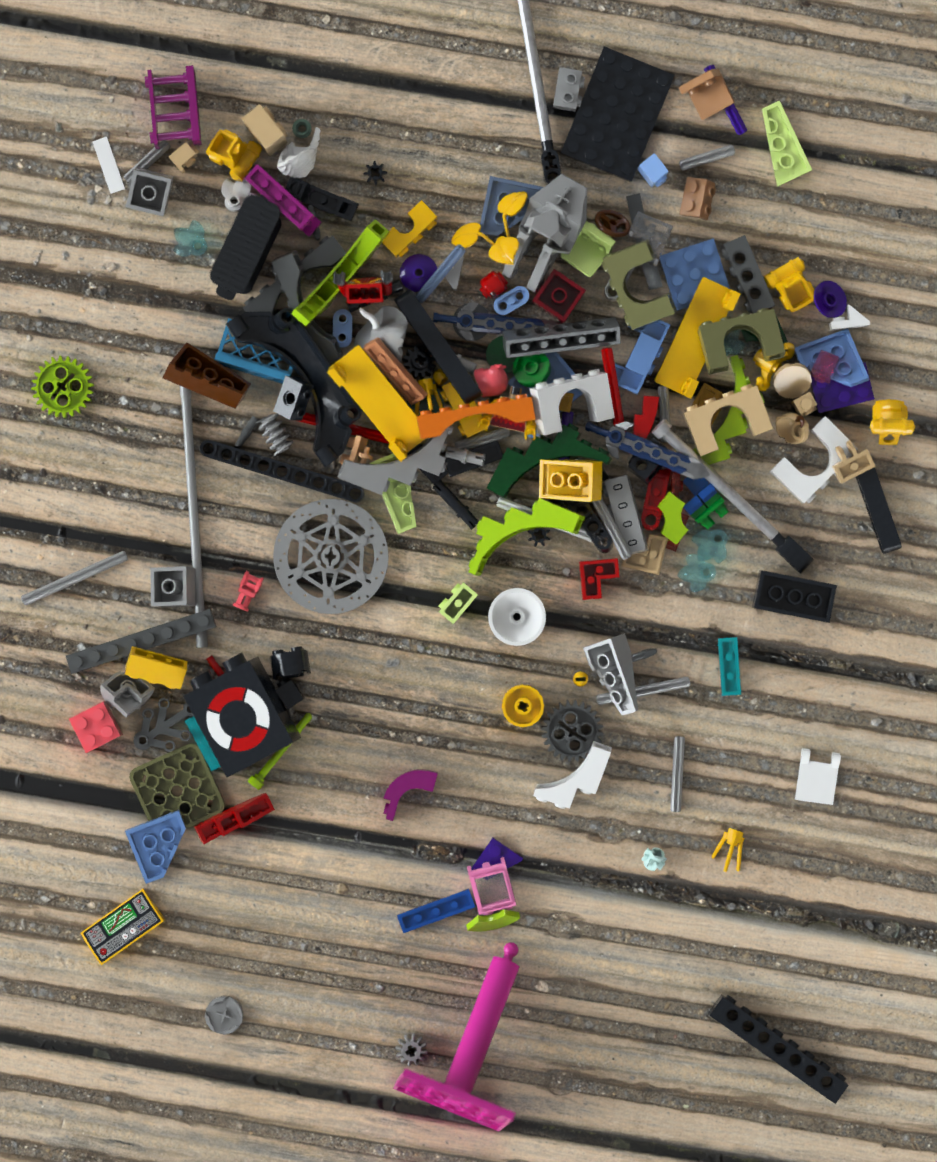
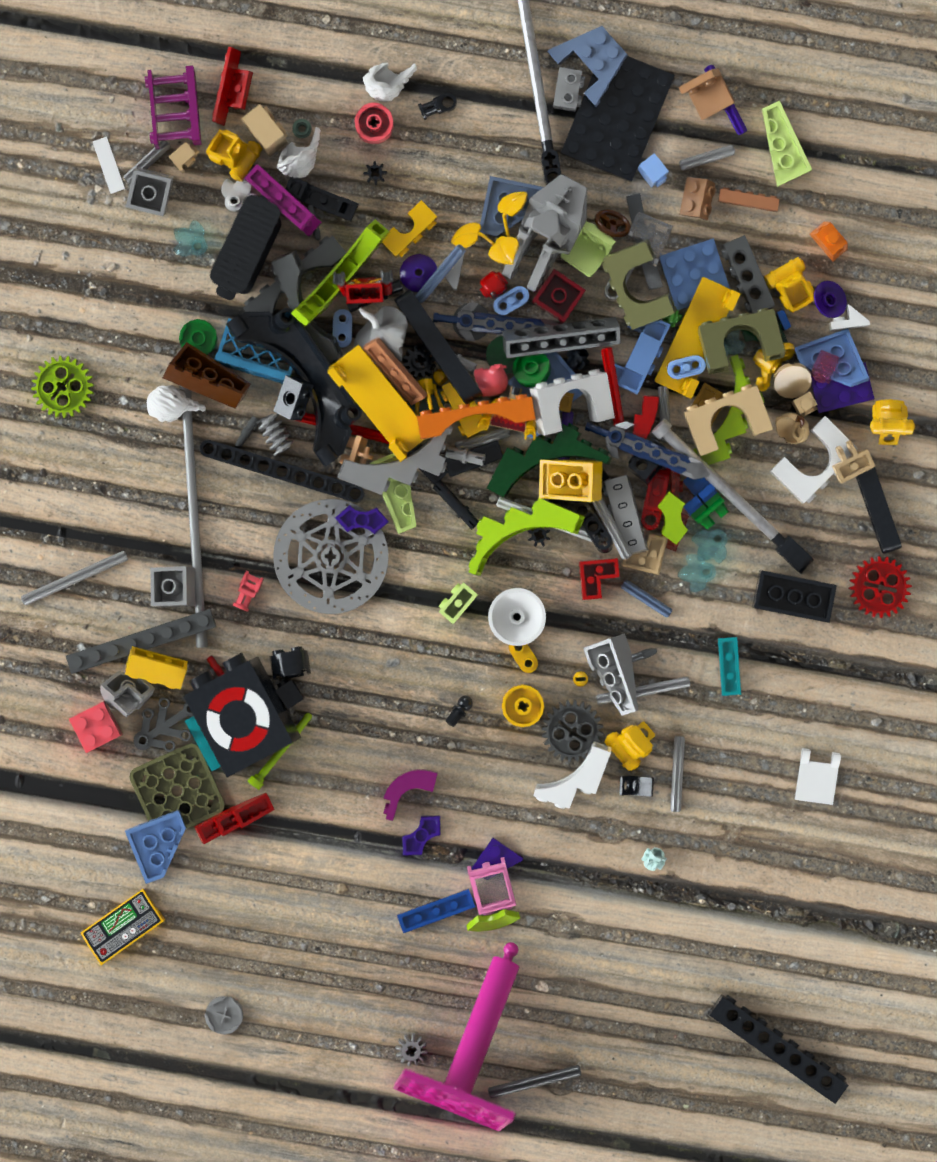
yellow plant [711,828,745,872] -> none
none -> white hair [147,385,206,422]
none -> green tile [179,319,218,355]
none -> red bracket [212,47,253,126]
none -> dark purple tile [335,505,389,534]
none -> coral brick [355,103,394,144]
none -> white hair [363,63,417,102]
none -> dark purple tile [402,816,441,855]
none -> black connector [418,93,457,120]
none -> black axle [446,696,473,727]
none -> dark grey axle [488,1065,581,1098]
none -> yellow plate [509,644,538,673]
none -> sand blue wing [547,26,628,107]
none -> black gear [565,348,590,370]
none -> yellow piece [604,721,655,771]
none -> bracket [619,776,654,797]
none -> sand blue axle [621,580,672,618]
none -> bright green plant [662,310,682,328]
none -> light blue plate [667,355,706,379]
none -> nougat piece [718,187,780,212]
none -> blue tile [776,310,791,331]
none -> orange torso [810,221,848,262]
none -> red gear [848,556,912,618]

